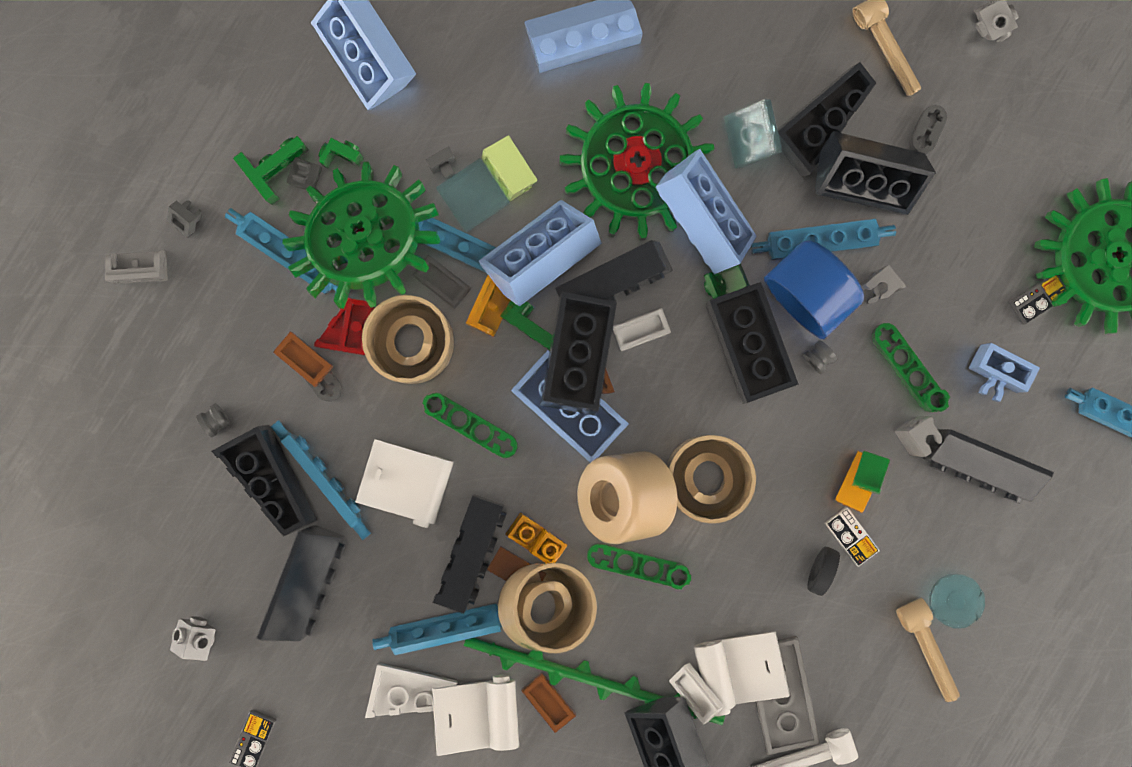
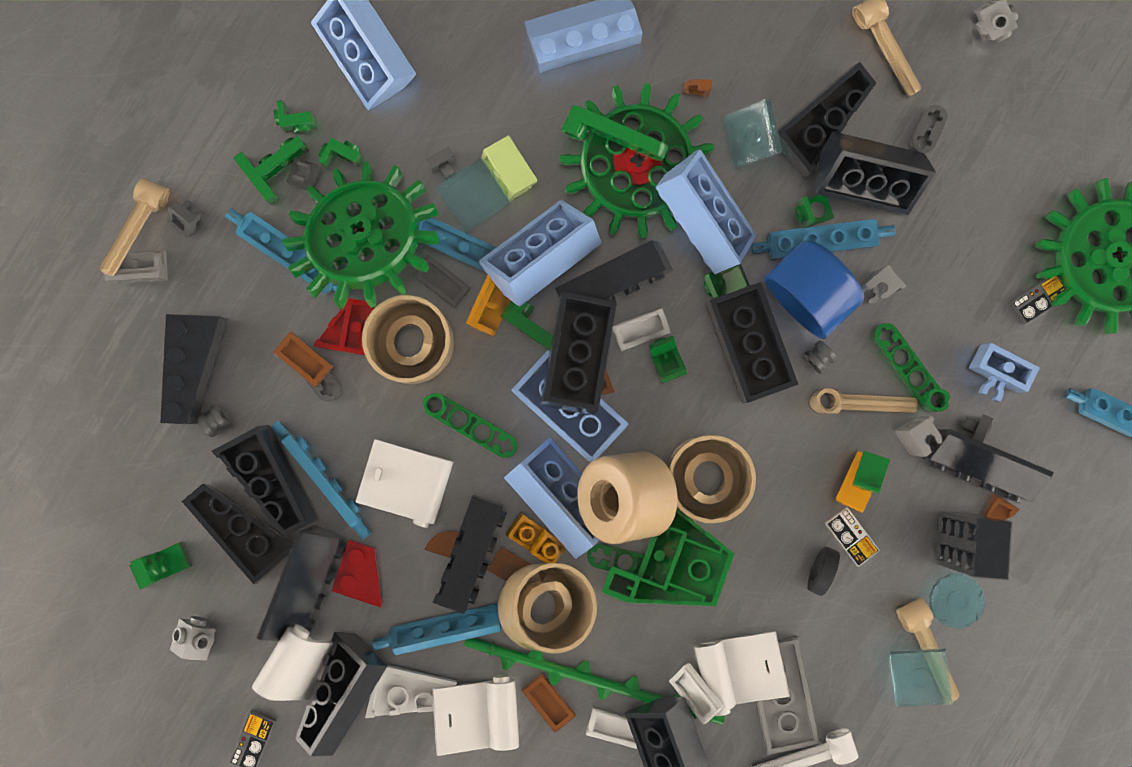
none -> tan axle [100,178,170,276]
none -> green bracket [129,542,192,590]
none -> black wedge [160,314,229,424]
none -> black wedge [181,483,293,585]
none -> white door [252,625,334,701]
none -> green bracket [273,100,317,134]
none -> black wedge [295,632,388,757]
none -> red wing [331,539,383,608]
none -> dark orange tile [425,530,459,558]
none -> light blue slope [504,437,599,559]
none -> green beam [561,105,669,161]
none -> white tile [586,707,637,749]
none -> green wedge [601,508,735,607]
none -> green bracket [648,336,687,384]
none -> dark orange tile [682,79,712,97]
none -> green bracket [794,195,834,228]
none -> tan axle [810,388,918,414]
none -> clear light blue tile [890,648,953,707]
none -> black brick [936,511,1012,580]
none -> dark grey tile [963,414,994,443]
none -> dark orange tile [981,494,1019,520]

